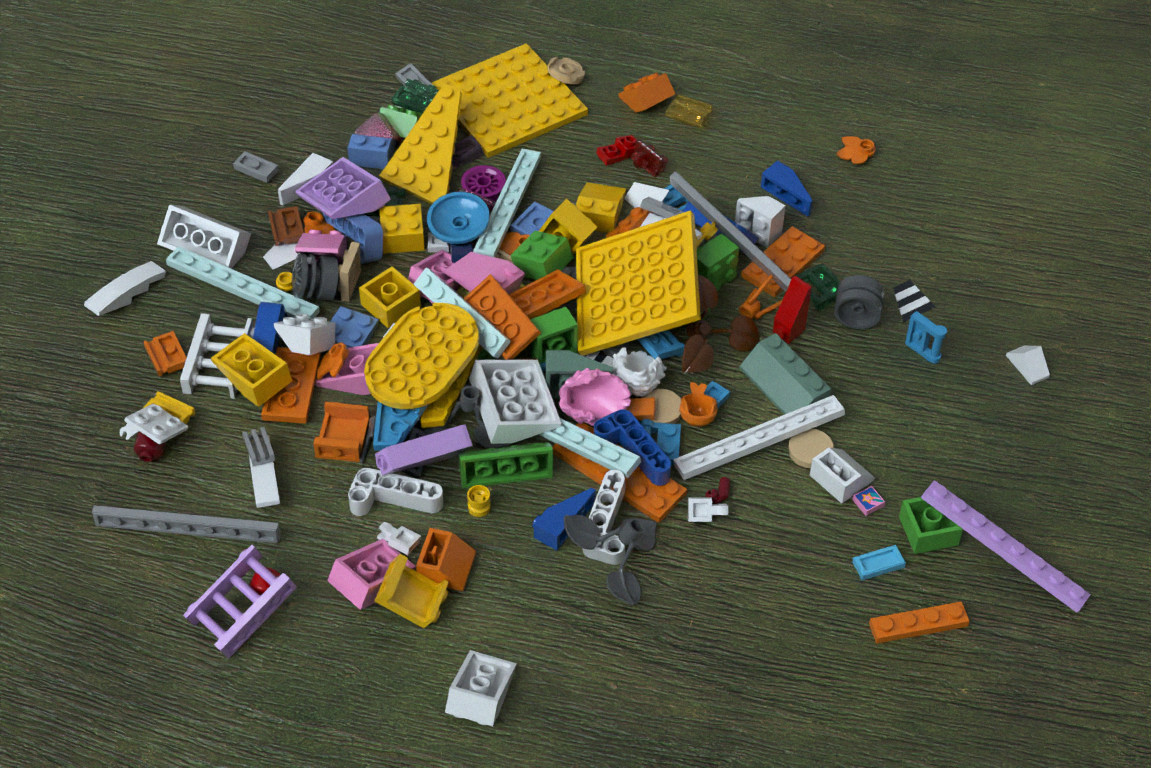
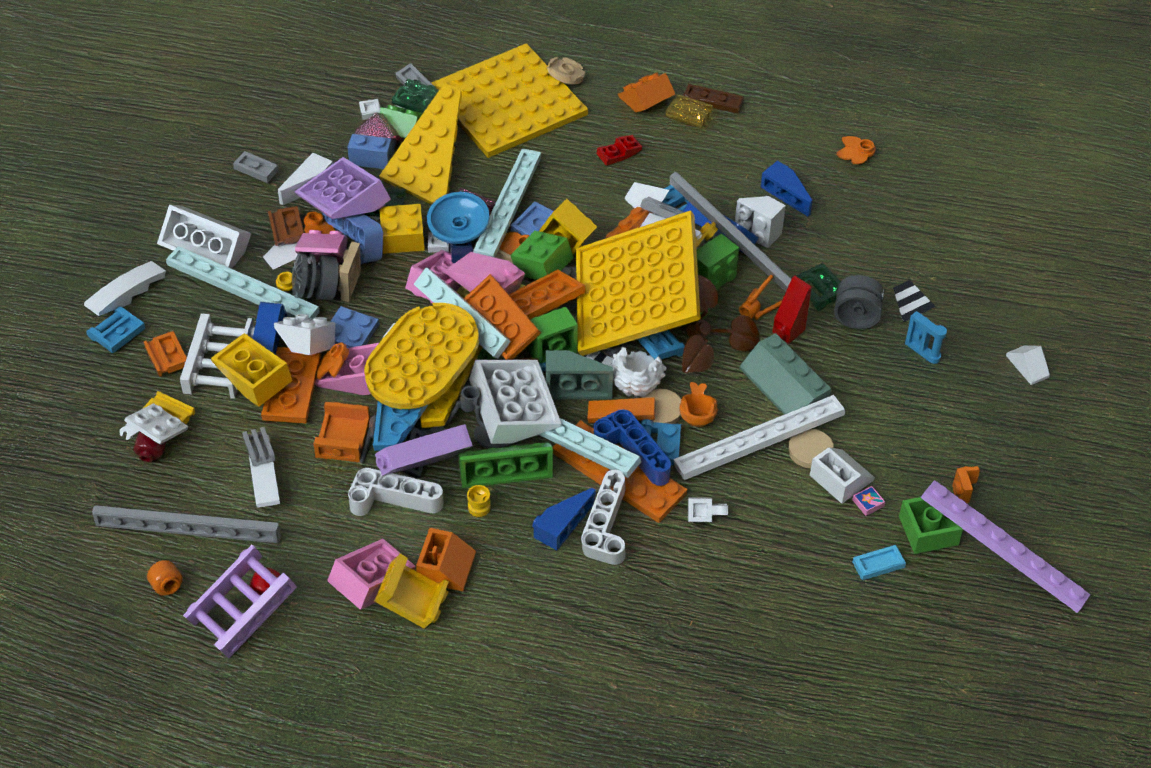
yellow brick [359,266,421,328] -> none
white plate [377,522,421,555] -> none
white slope [445,650,517,727] -> none
slope [452,135,485,169] -> none
magenta wheel [461,165,506,208] -> none
bright pink hair [559,368,631,426] -> none
dark grey plant [564,515,656,605] -> none
yellow slope [576,182,626,233] -> none
clear red hips [630,140,668,177] -> none
dark azure plate [704,381,730,409] -> none
dark red arm [705,477,731,504] -> none
orange plate [741,226,825,298] -> none
orange plate [869,601,970,644] -> none
none -> dark azure plate [86,306,145,353]
none -> orange head [147,560,183,596]
none -> white tile [359,99,380,120]
none -> reddish brown tile [682,83,744,114]
none -> orange bracket [953,466,980,503]

